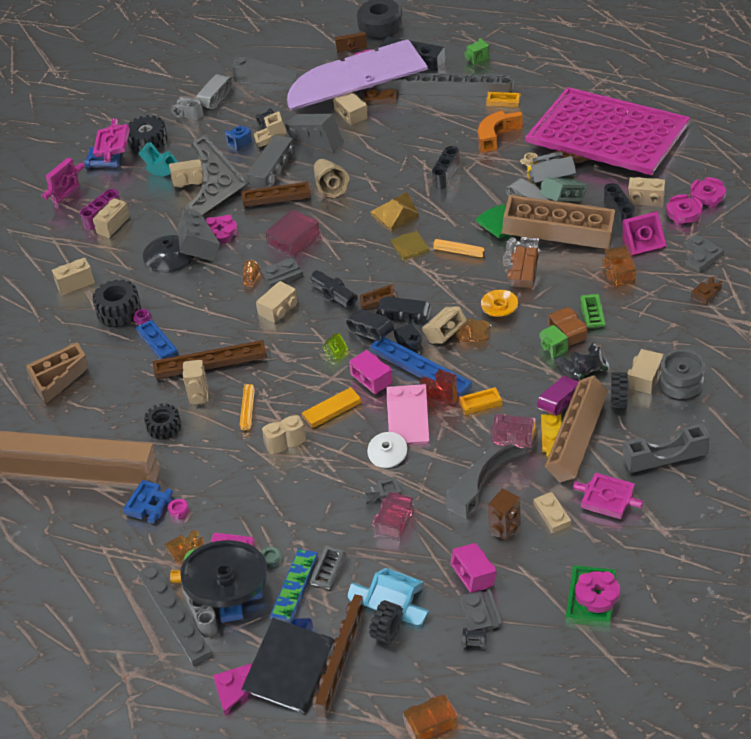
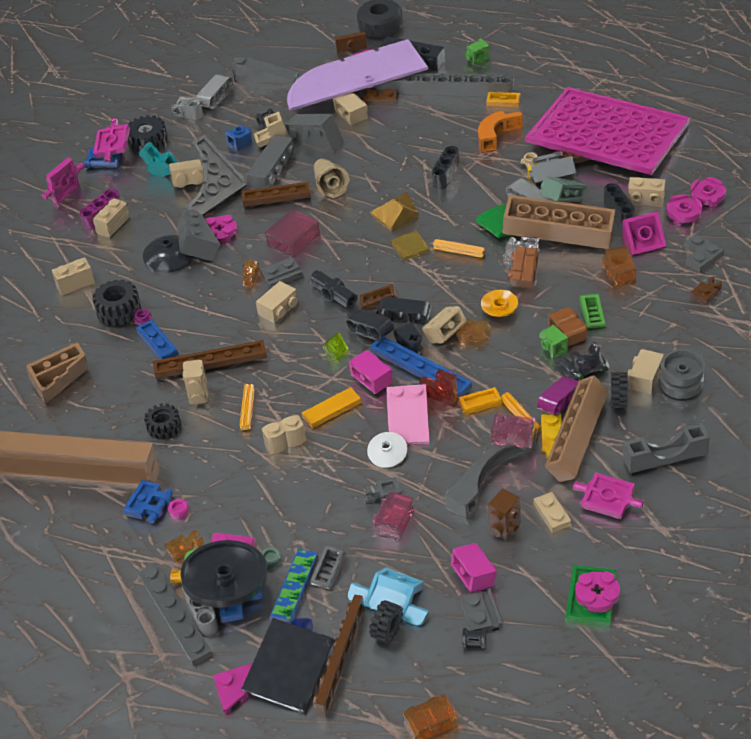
none -> light orange axle [501,392,541,433]

